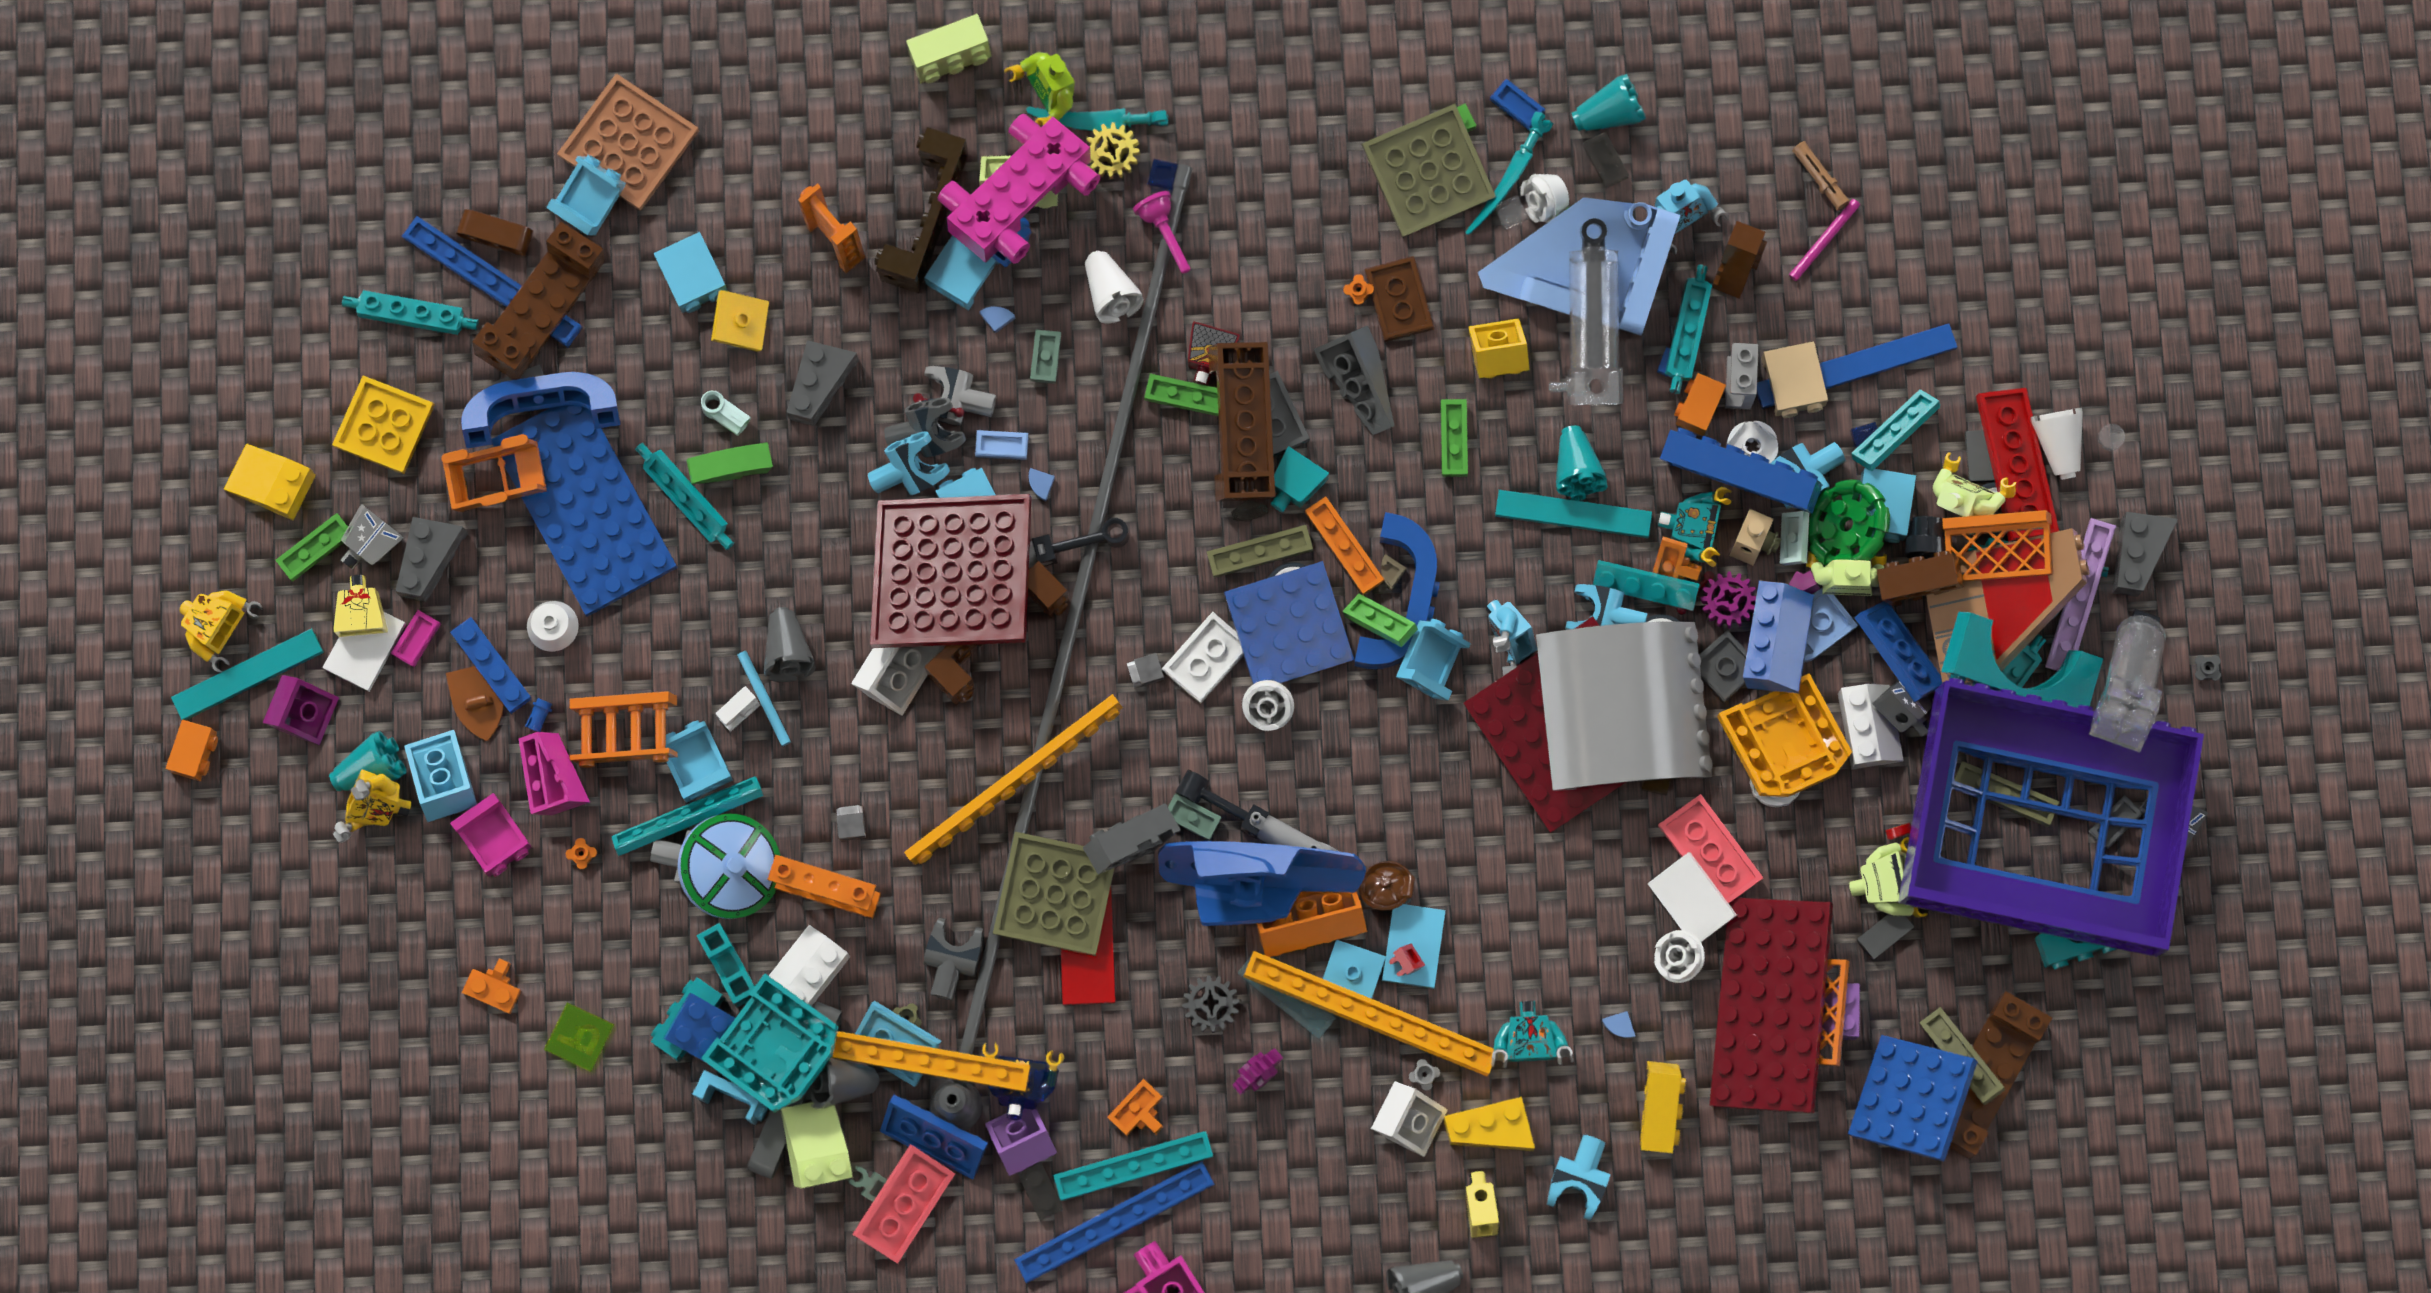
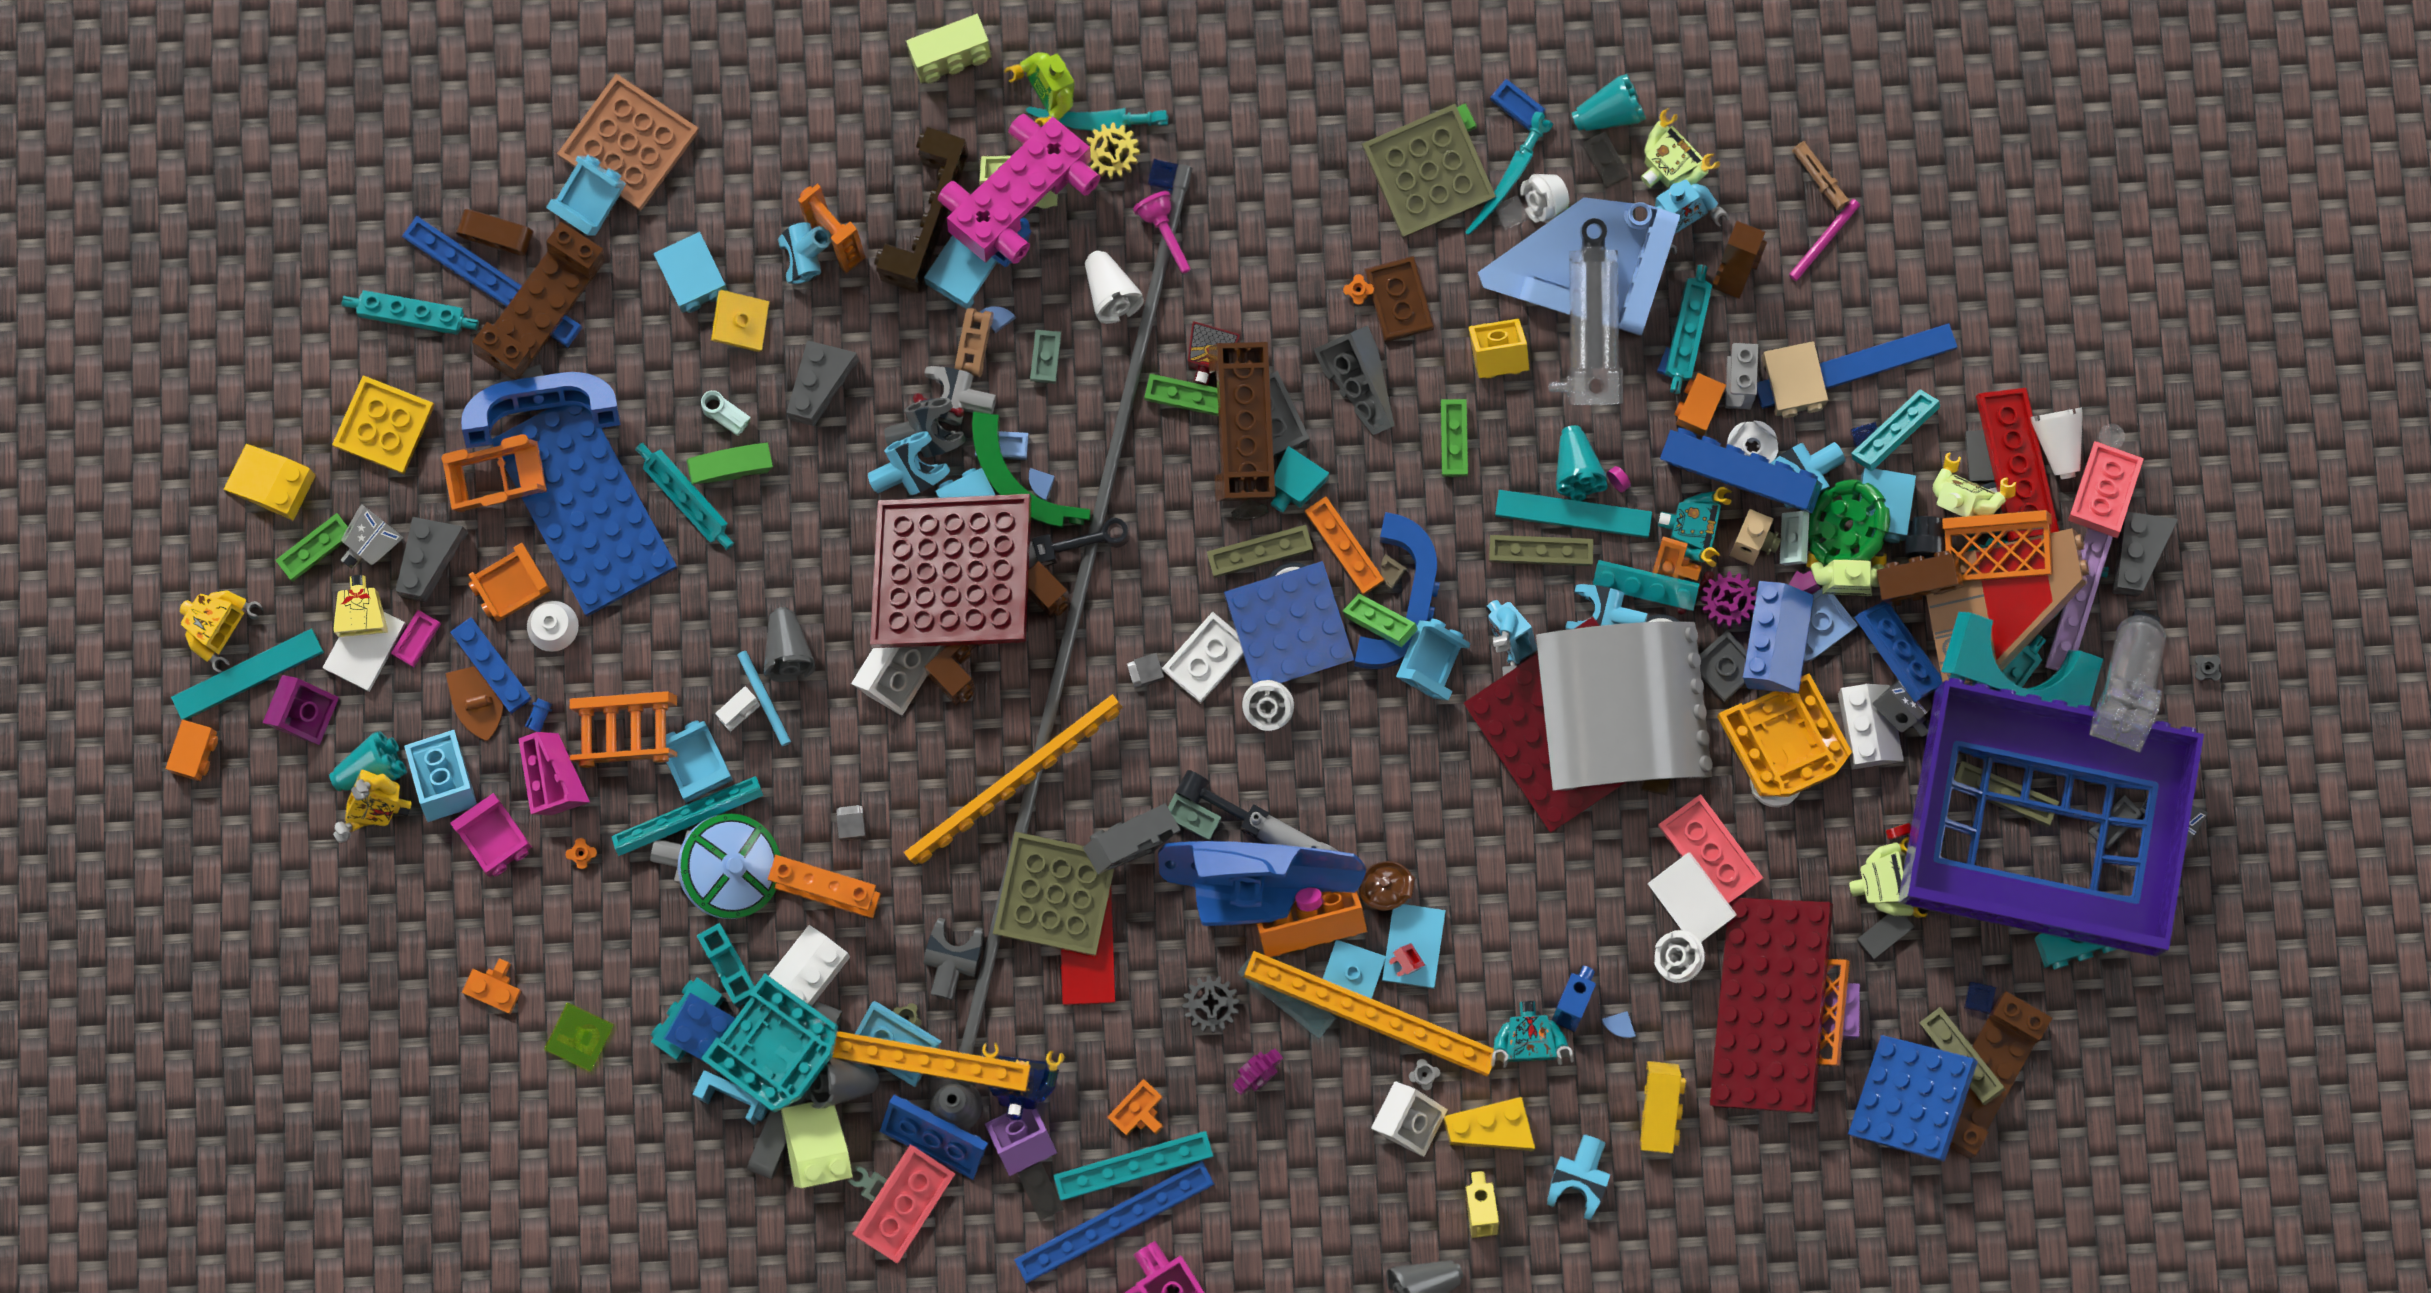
none -> orange panel [468,543,551,622]
none -> medium azure connector [778,222,831,284]
none -> medium nougat plate [955,308,994,377]
none -> green arch [972,412,1091,529]
none -> dark pink tile [1295,887,1323,911]
none -> olive plate [1489,535,1593,566]
none -> blue torso [1551,965,1596,1032]
none -> dark pink tile [1607,466,1631,492]
none -> yellowish green torso [1641,108,1720,188]
none -> clear blue tile [1964,981,1996,1014]
none -> coral plate [2068,441,2144,538]

